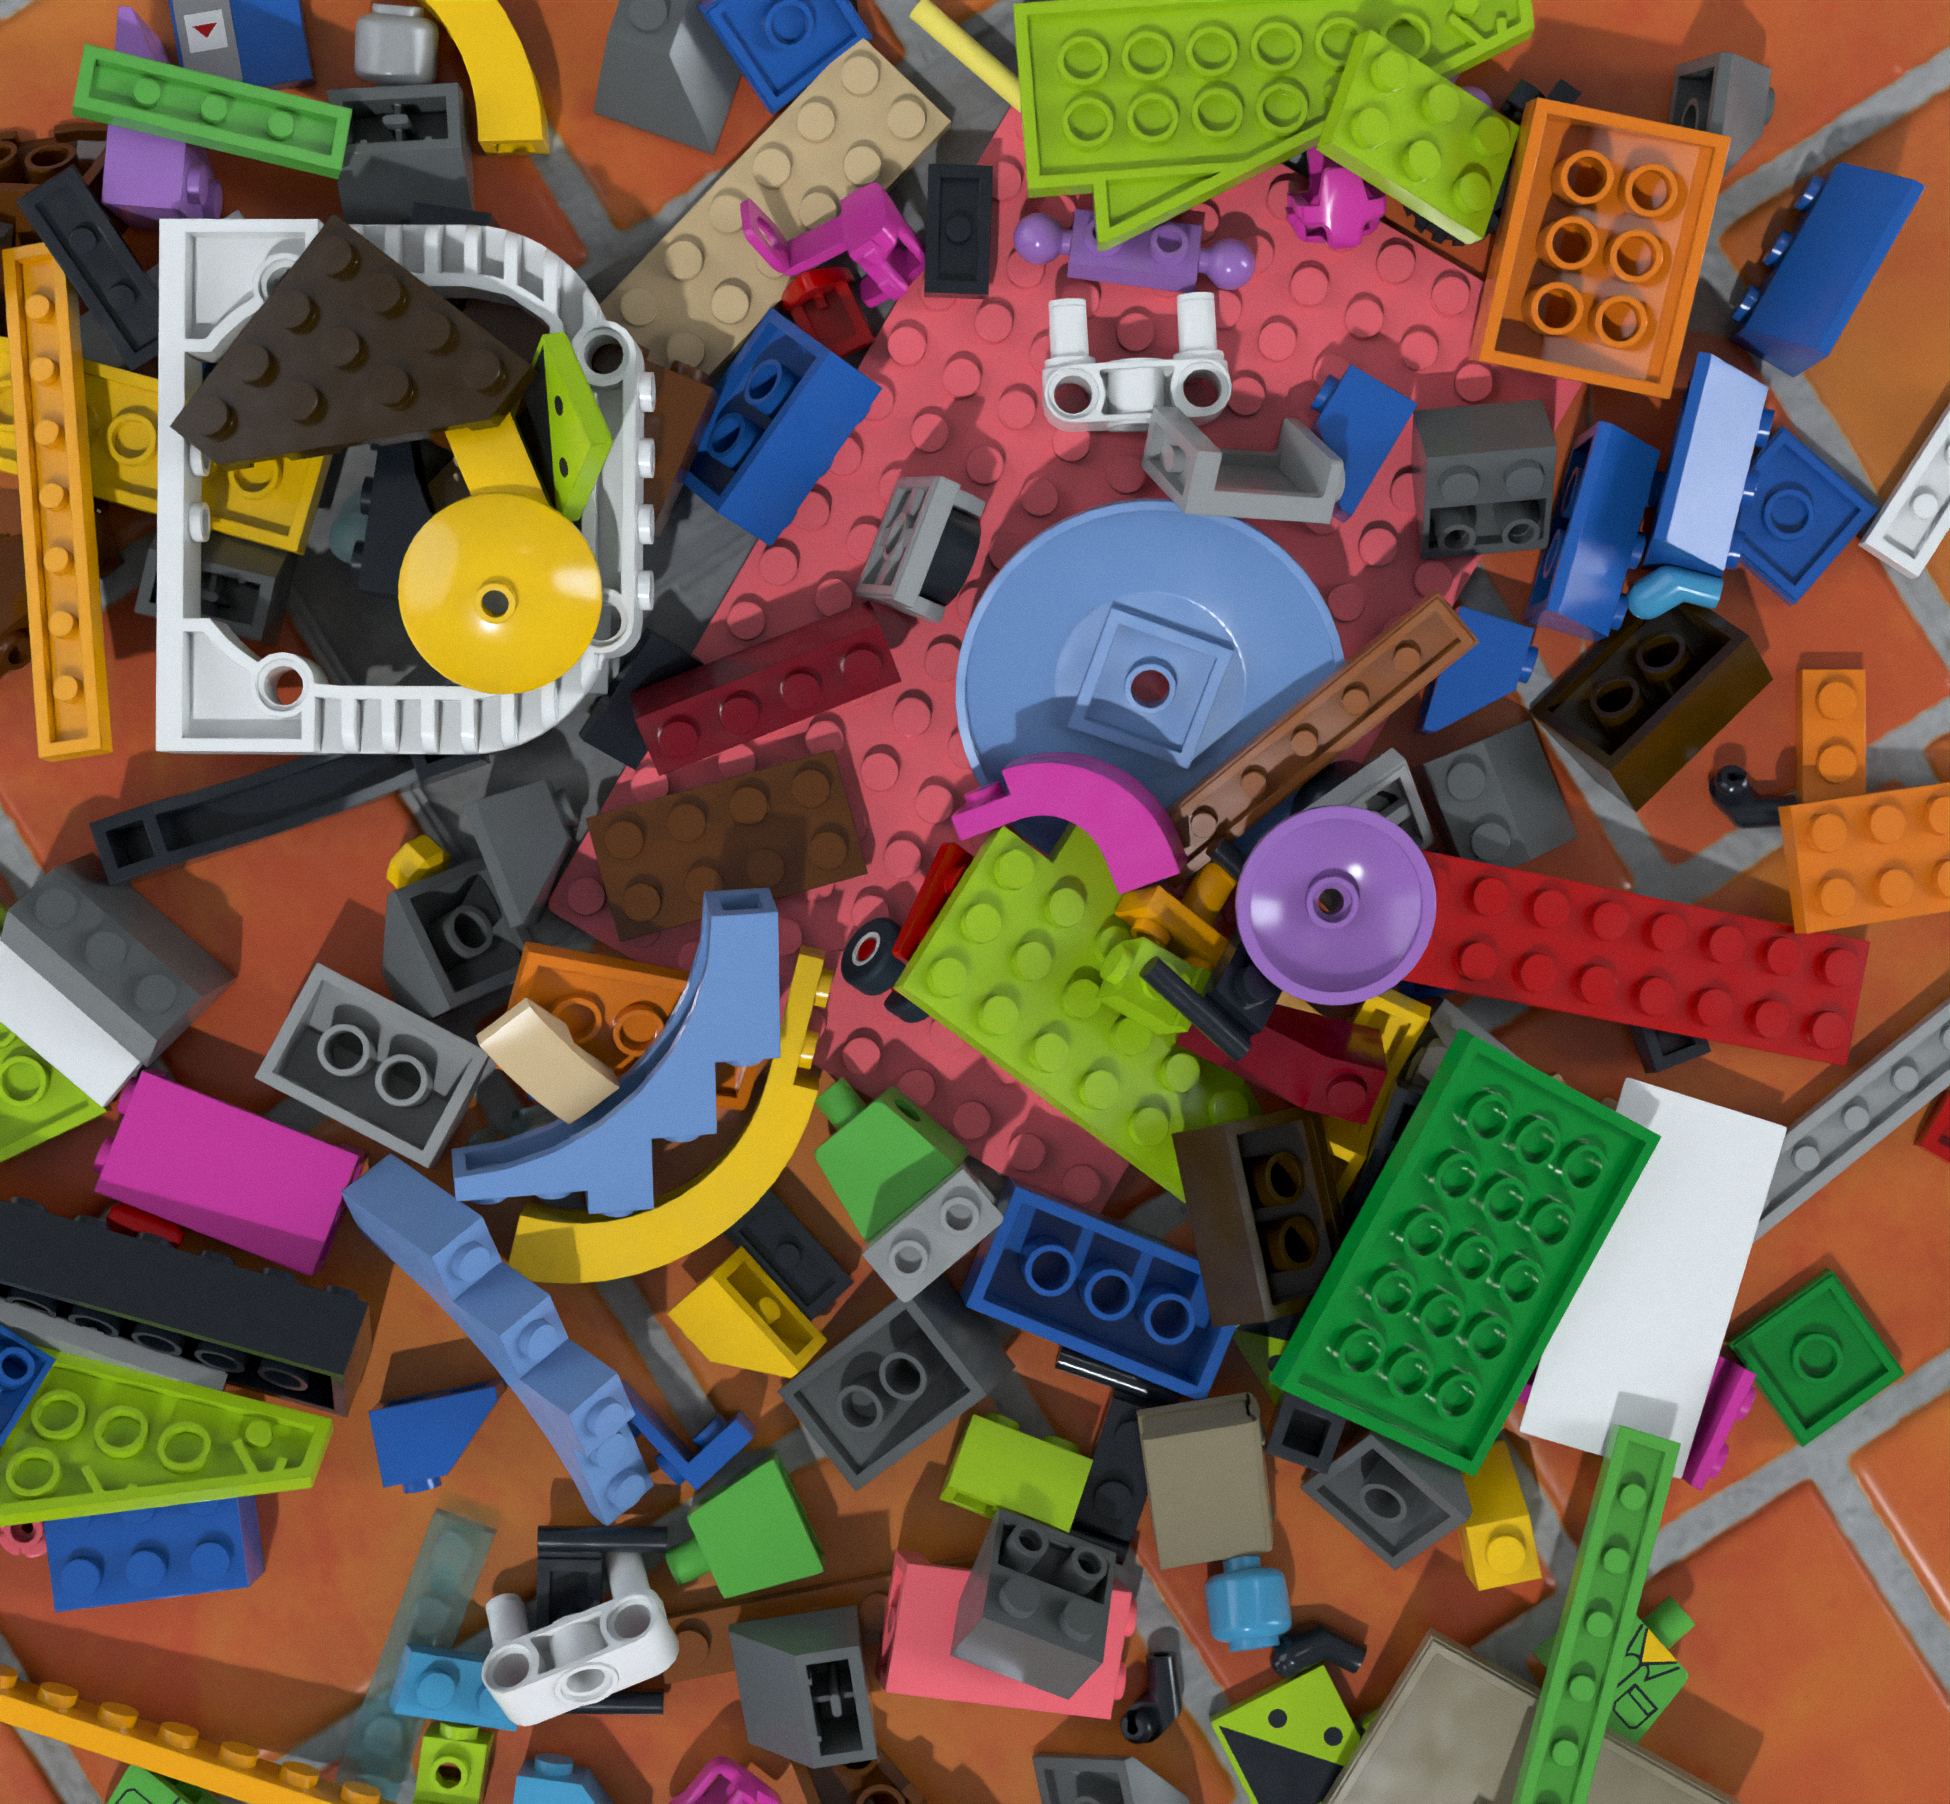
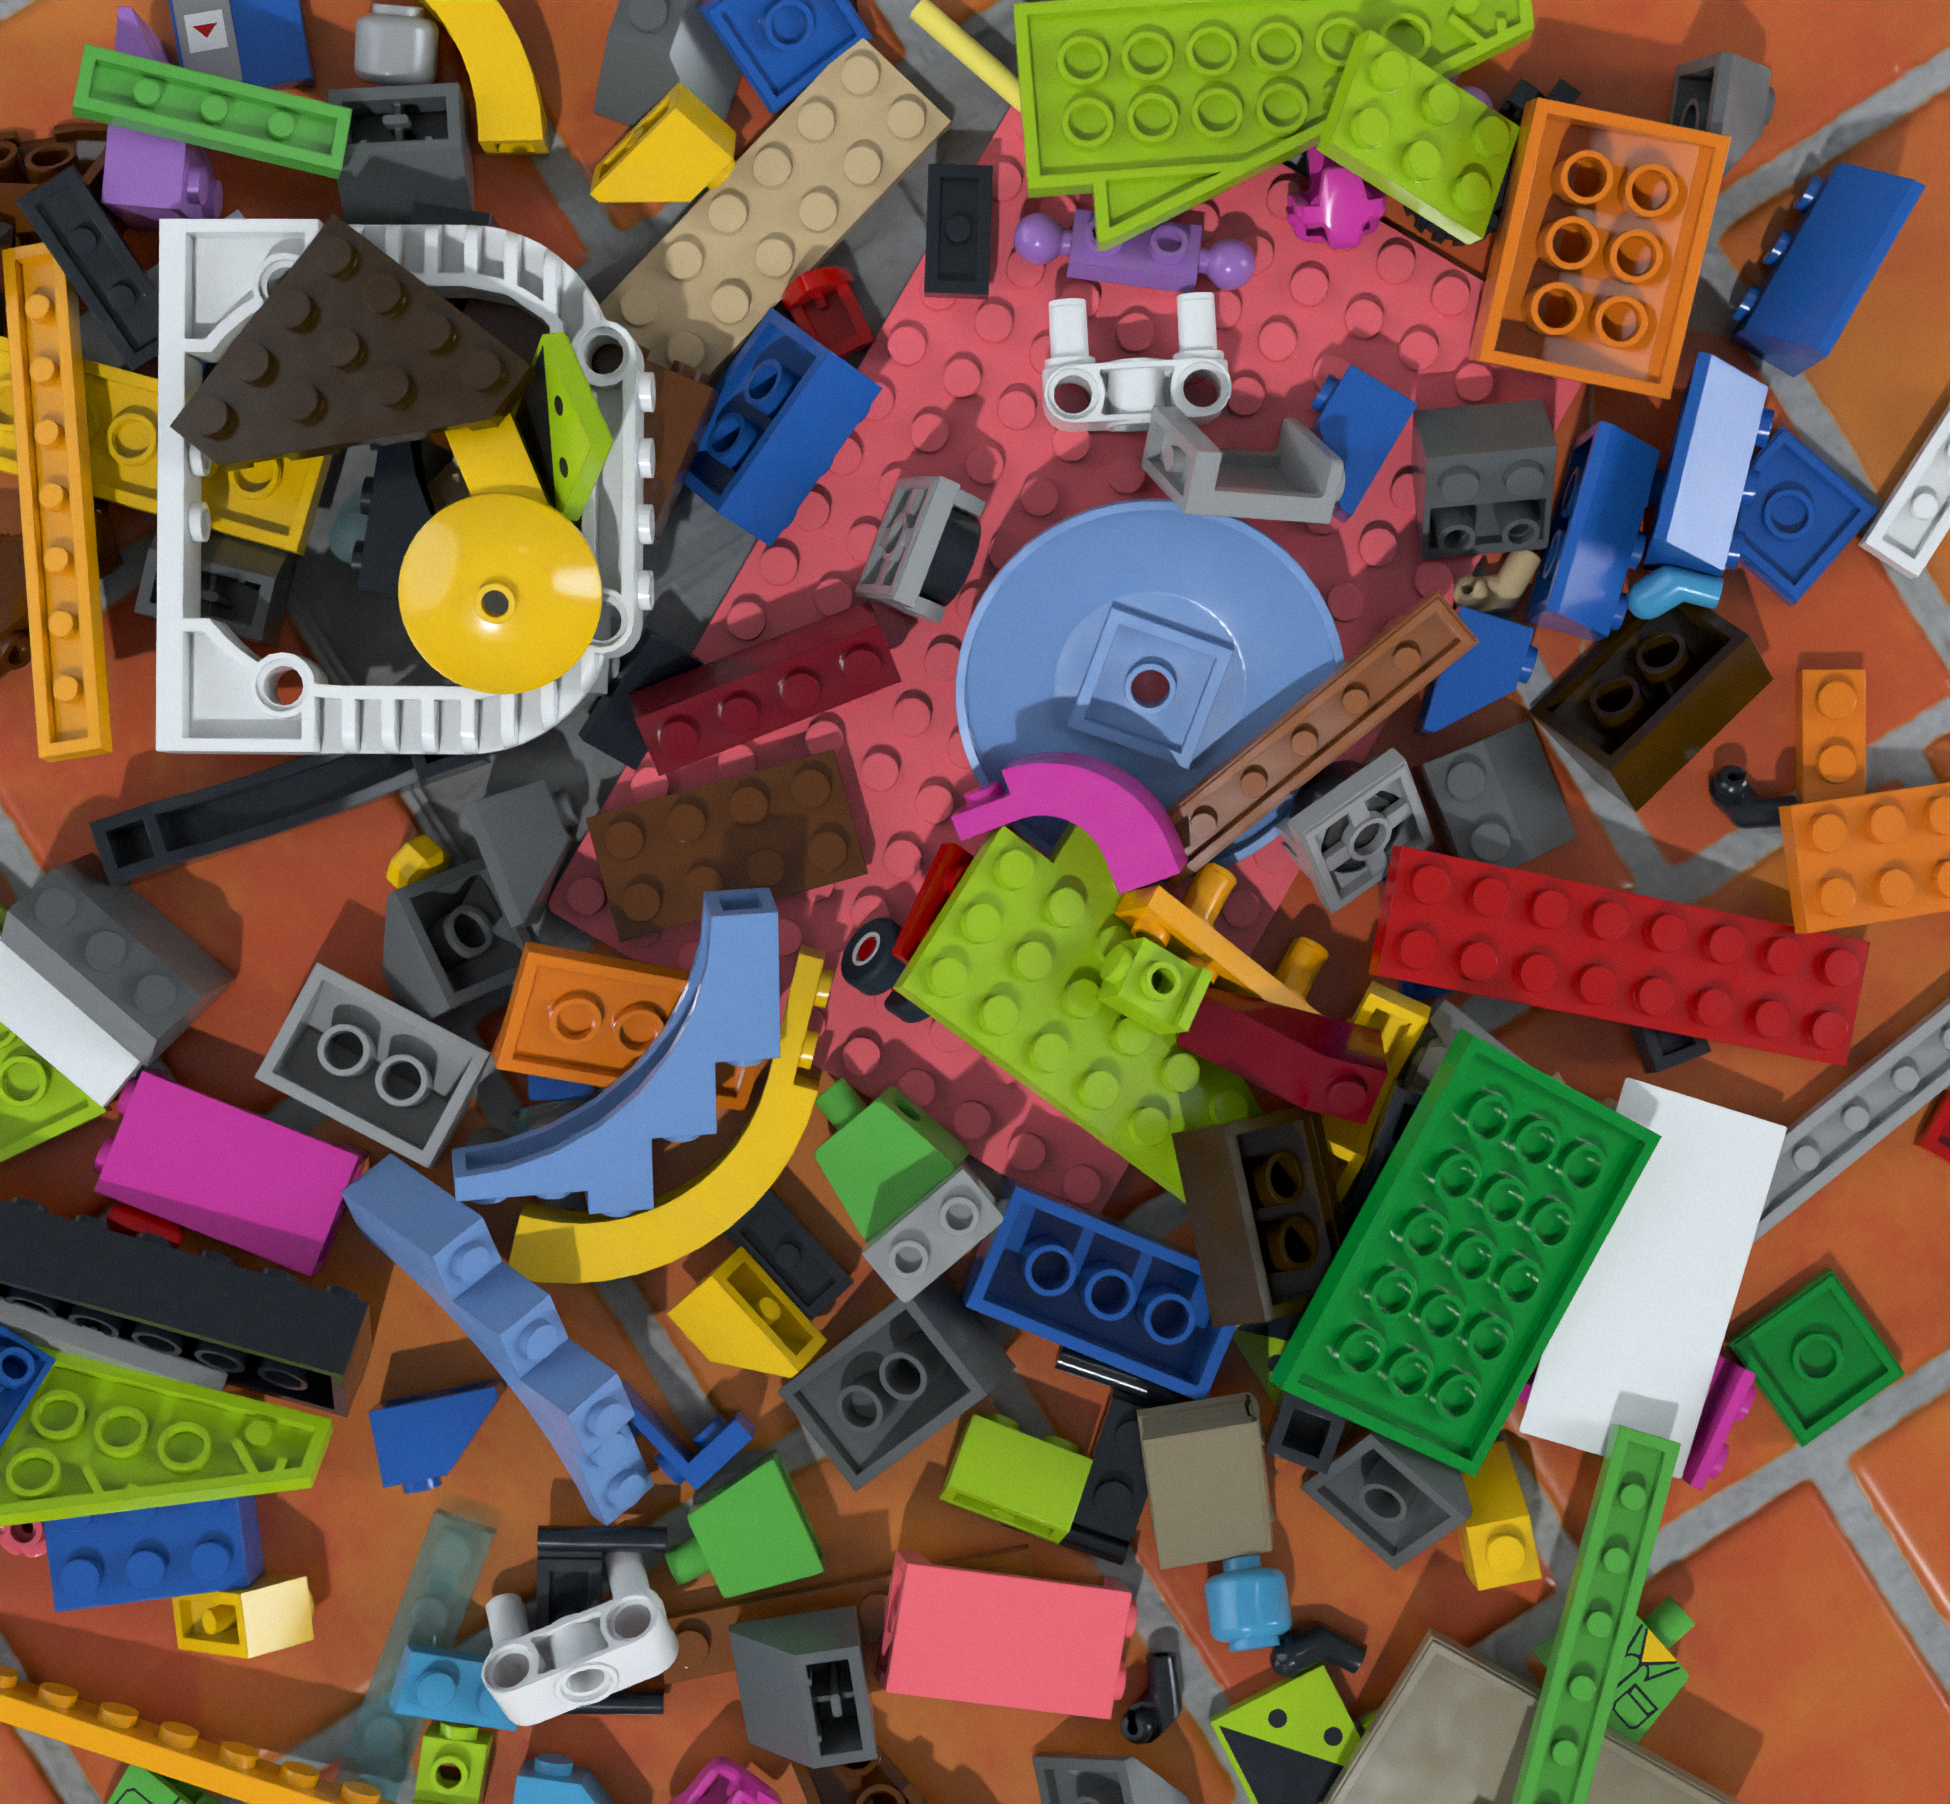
tan slope [476,997,620,1125] -> none
dark pink piece [740,182,926,308] -> none
dark grey slope [950,1508,1117,1700] -> none
black plate [1139,835,1283,1062] -> none
medium lavender dish [1235,805,1436,1005] -> none
none -> yellow slope [172,1572,314,1659]
none -> yellow slope [590,81,736,202]
none -> tan arm [1453,550,1541,615]

